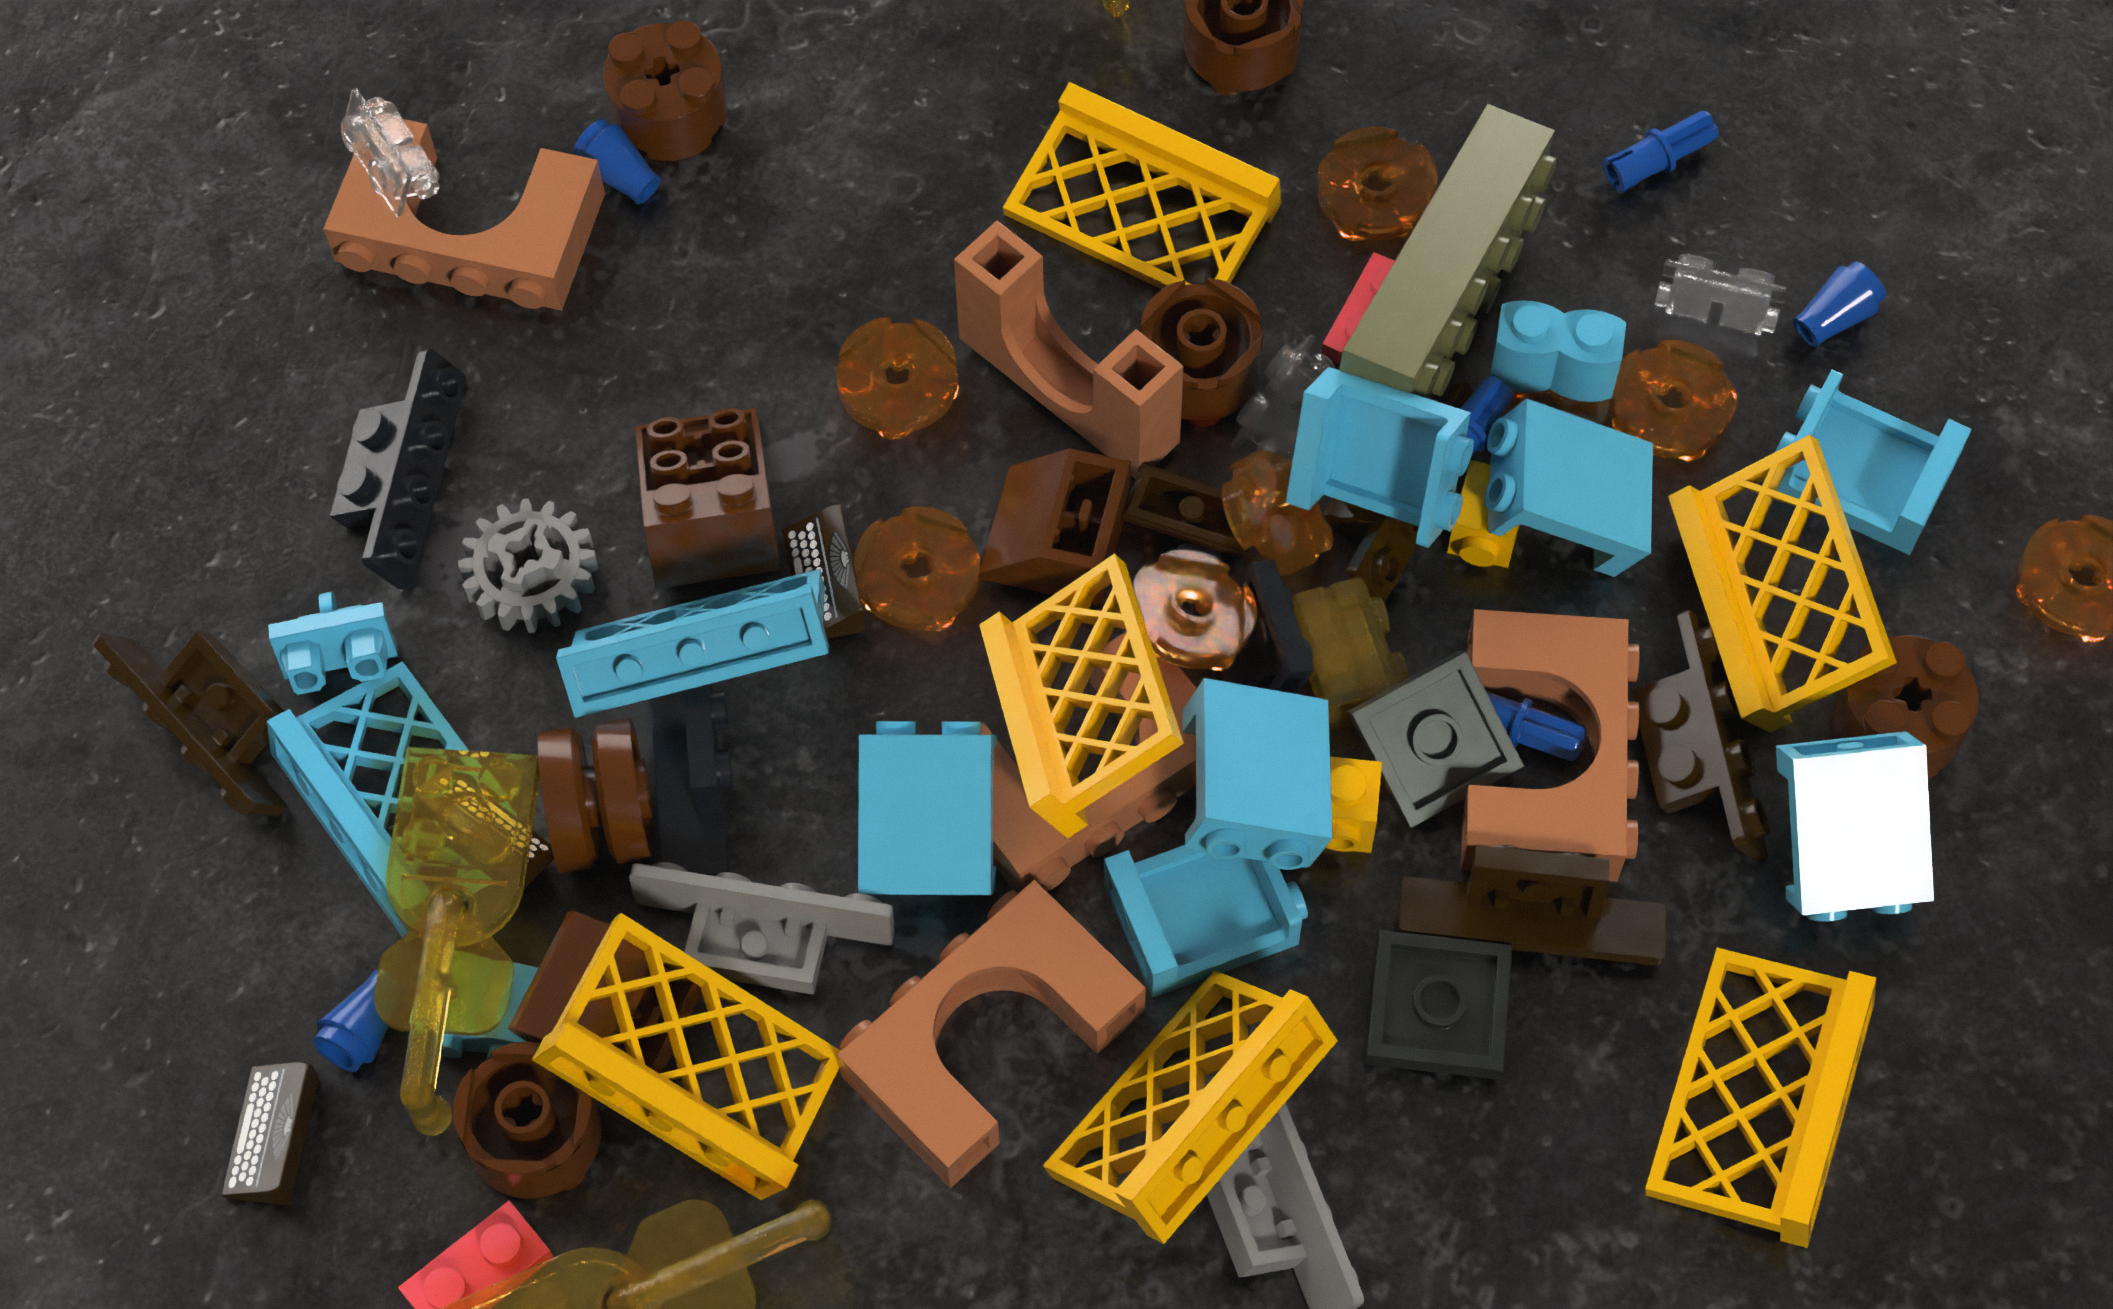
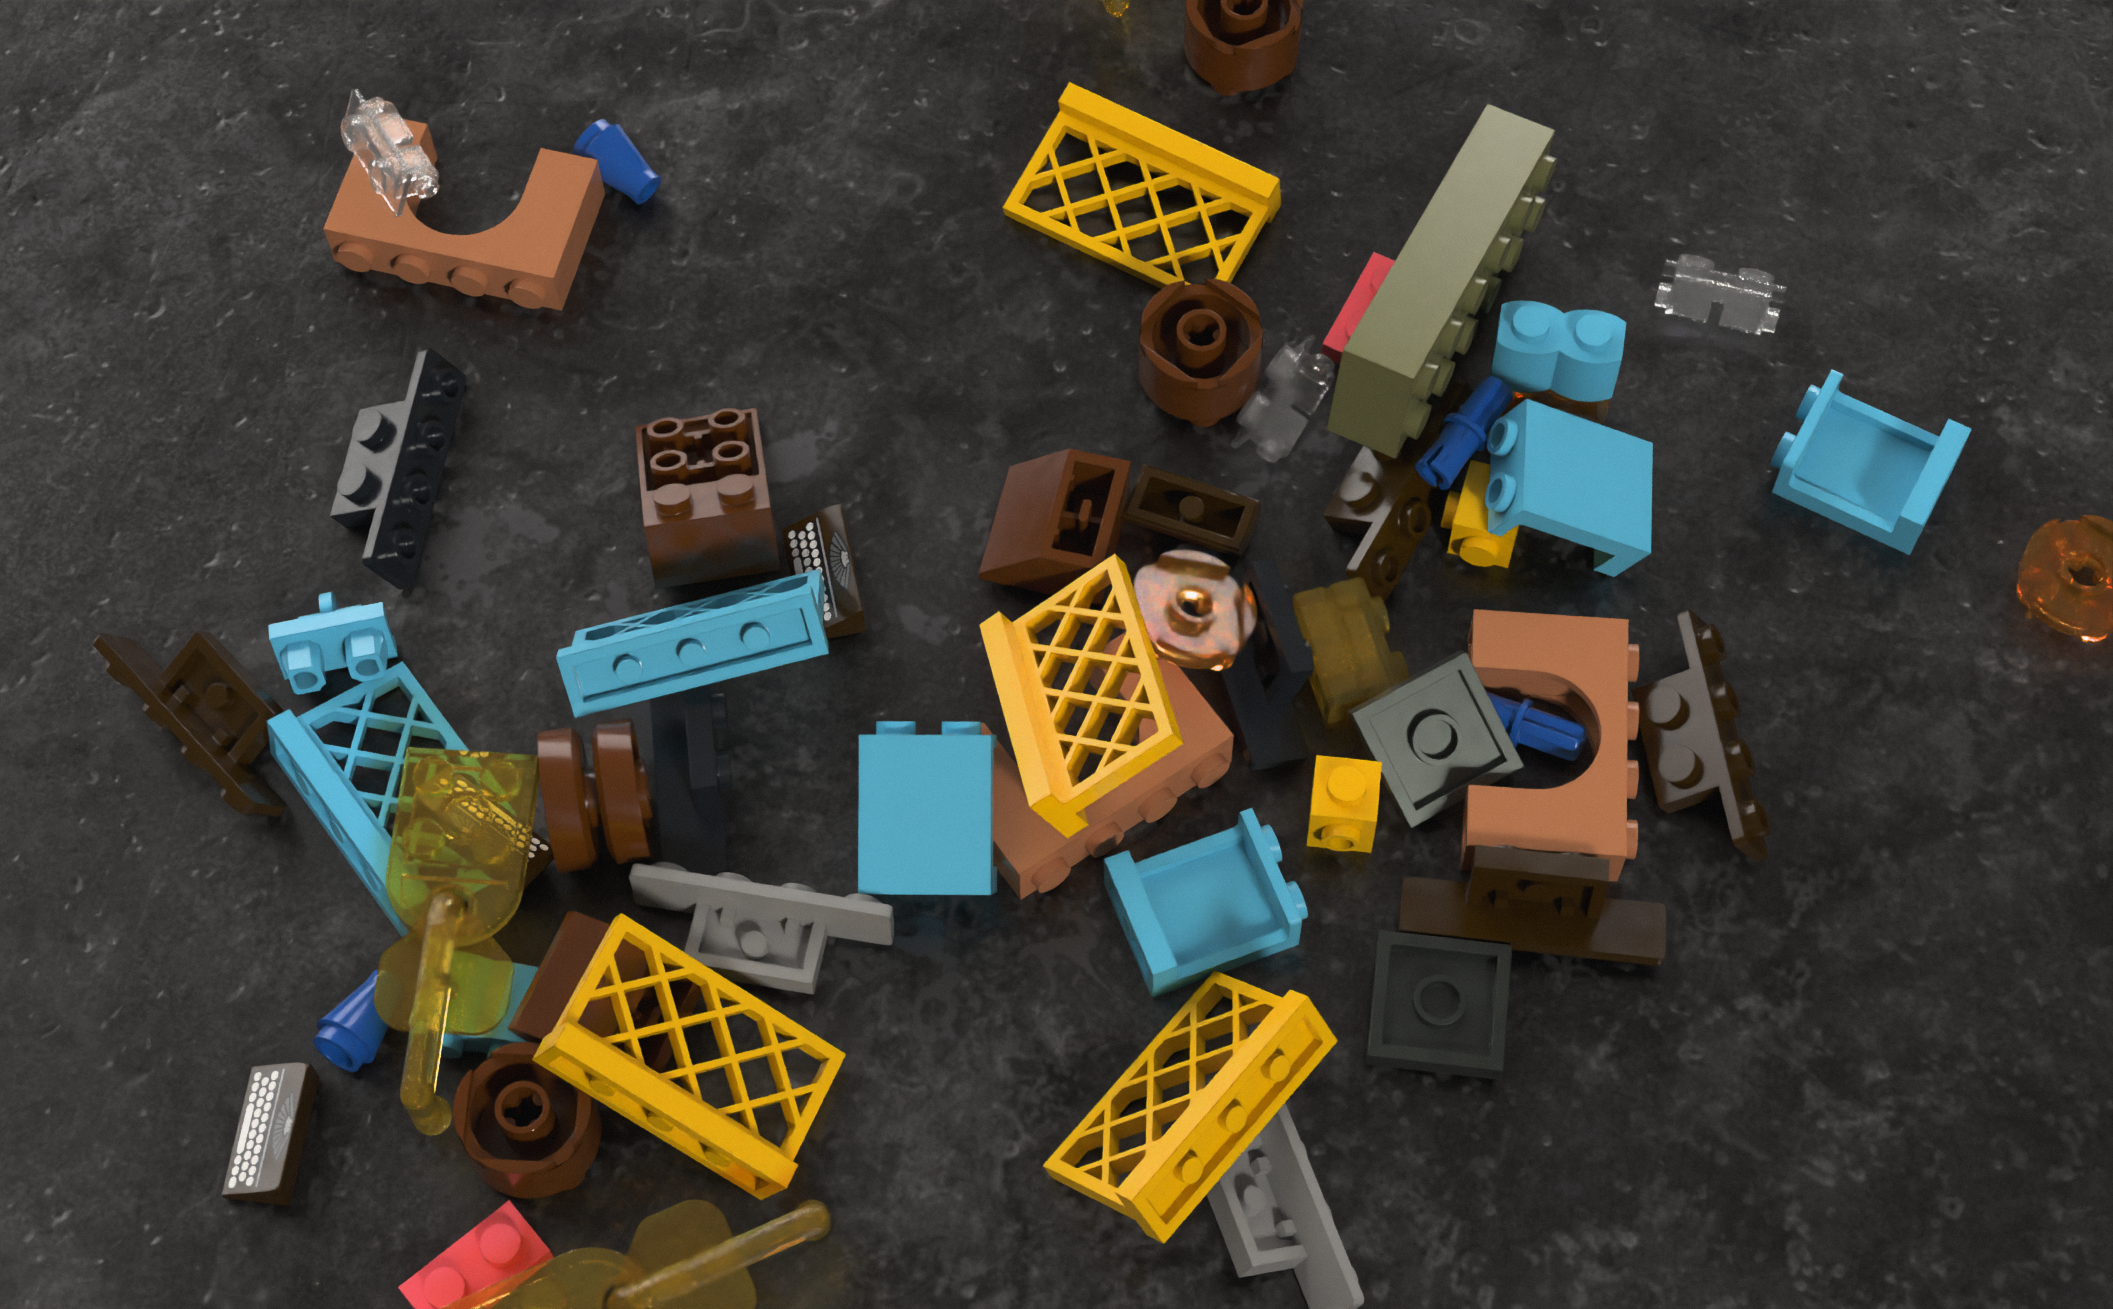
light grey gear [458,498,599,633] -> none
reddish brown brick [603,20,728,161] -> none
clear orange plate [836,317,959,440] -> none
nougat arch [837,880,1146,1189] -> none
clear orange plate [854,506,980,631] -> none
nougat arch [954,220,1183,480] -> none
medium azure panel [1182,678,1332,870] -> none
clear orange plate [1222,450,1333,576] -> none
medium azure panel [1286,367,1474,548] -> none
clear orange plate [1317,127,1438,241] -> none
blue axle [1602,111,1719,193] -> none
clear orange plate [1609,339,1737,462] -> none
yellow fence [1645,948,1876,1248] -> none
yellow fence [1668,434,1897,733] -> none
panel [1776,731,1934,921] -> none
blue cone [1793,261,1886,347] -> none
reddish brown brick [1832,635,1979,780] -> none

